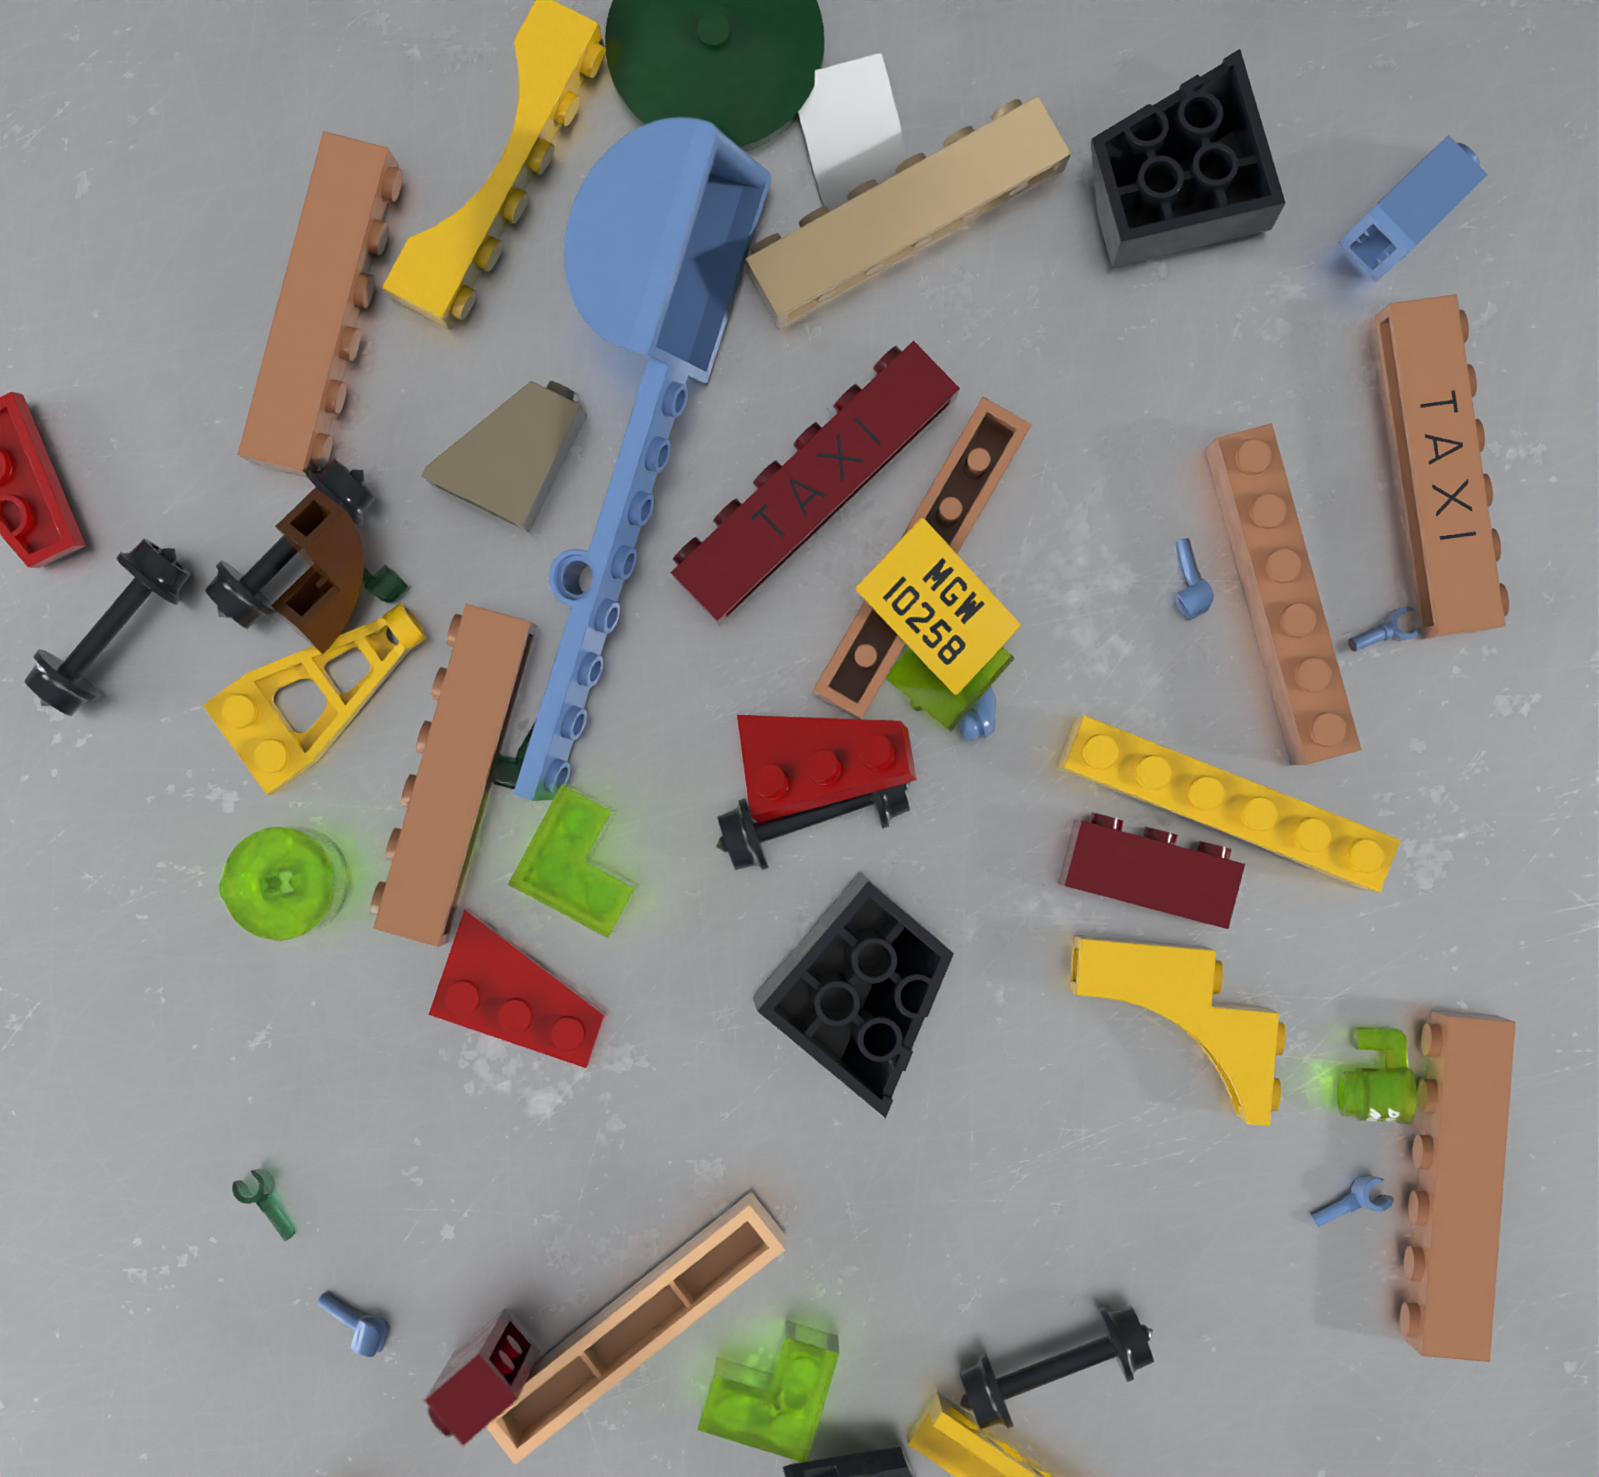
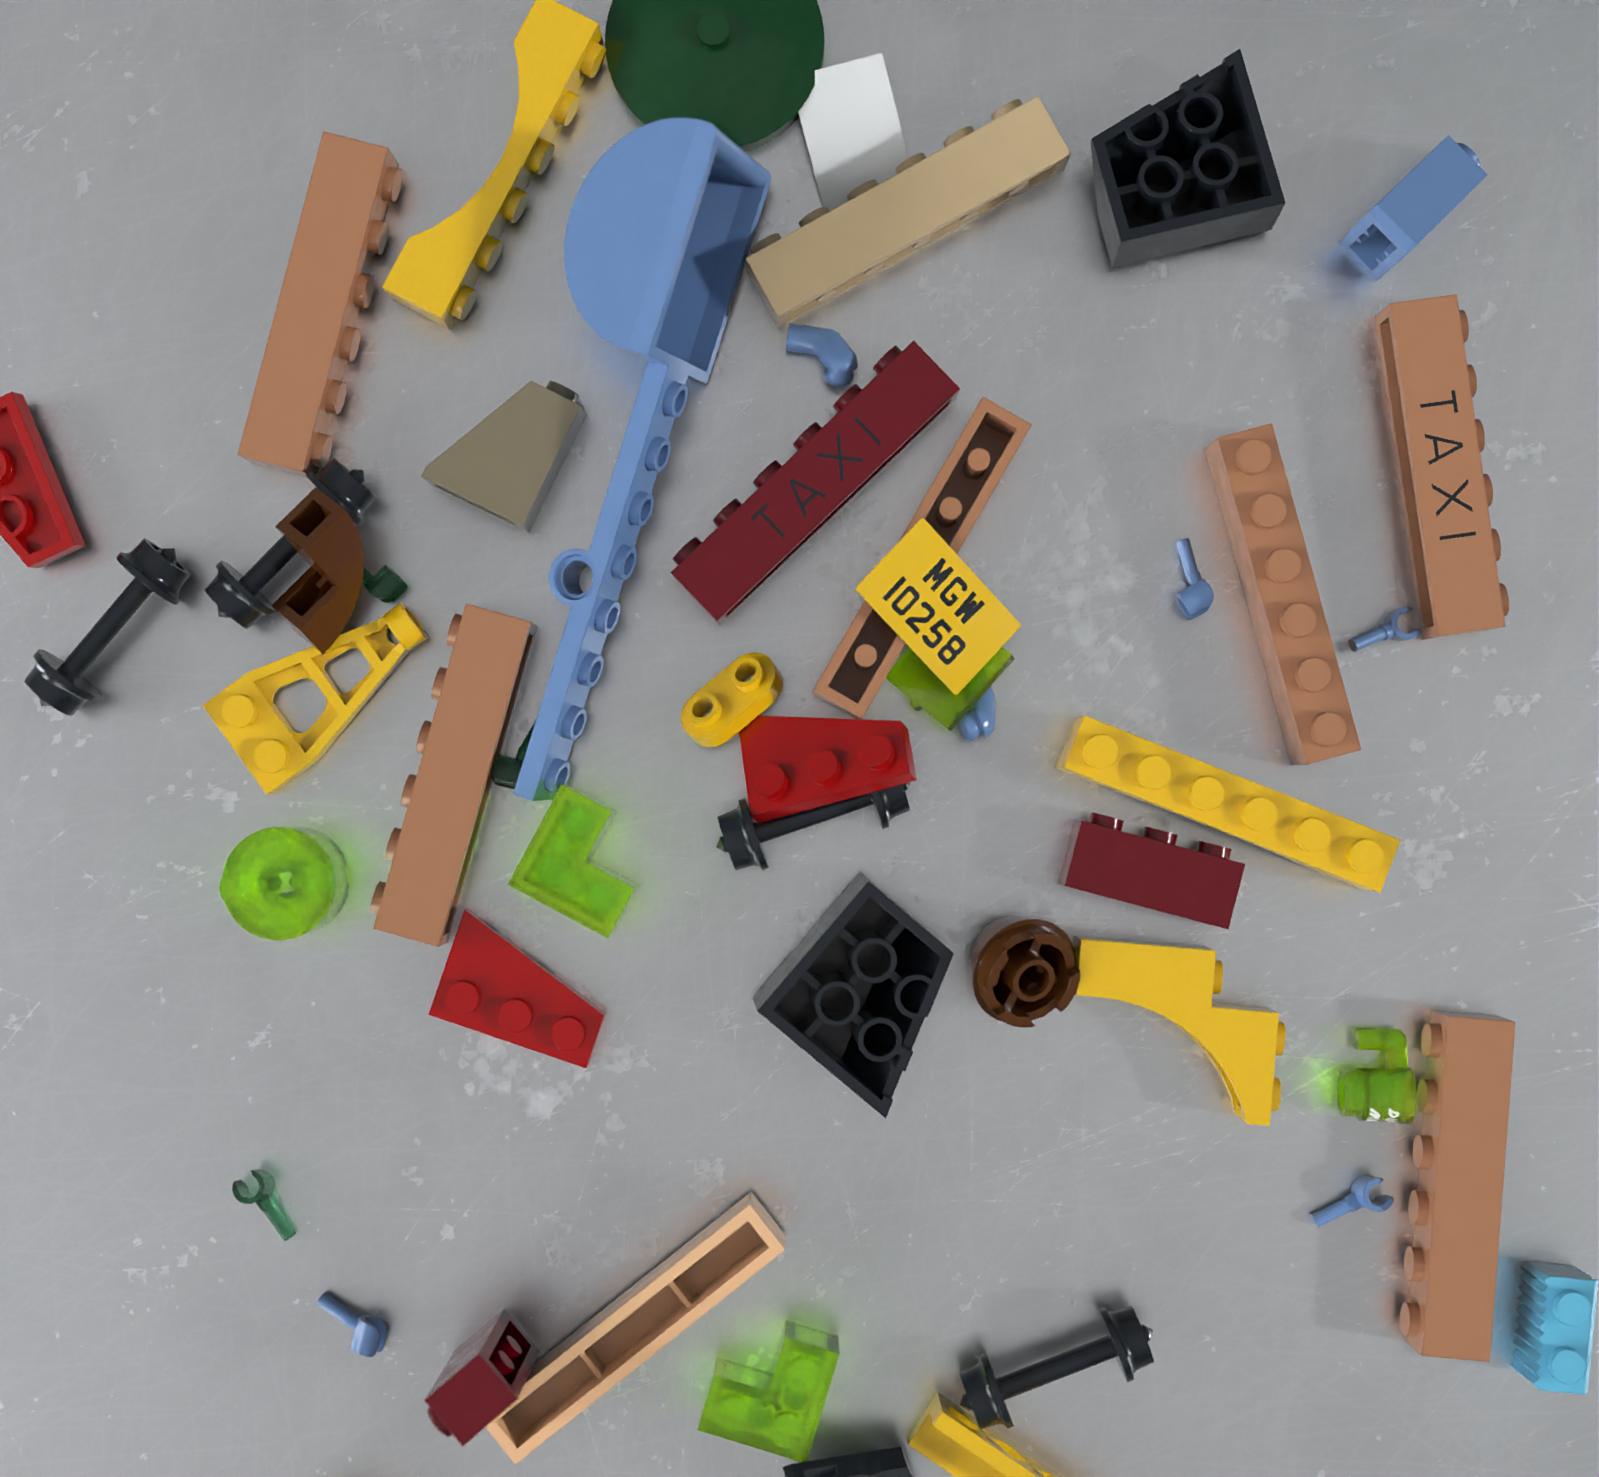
none -> yellow plate [681,652,783,747]
none -> medium blue arm [786,323,858,387]
none -> reddish brown cone [969,916,1080,1028]
none -> medium azure brick [1511,1260,1599,1395]

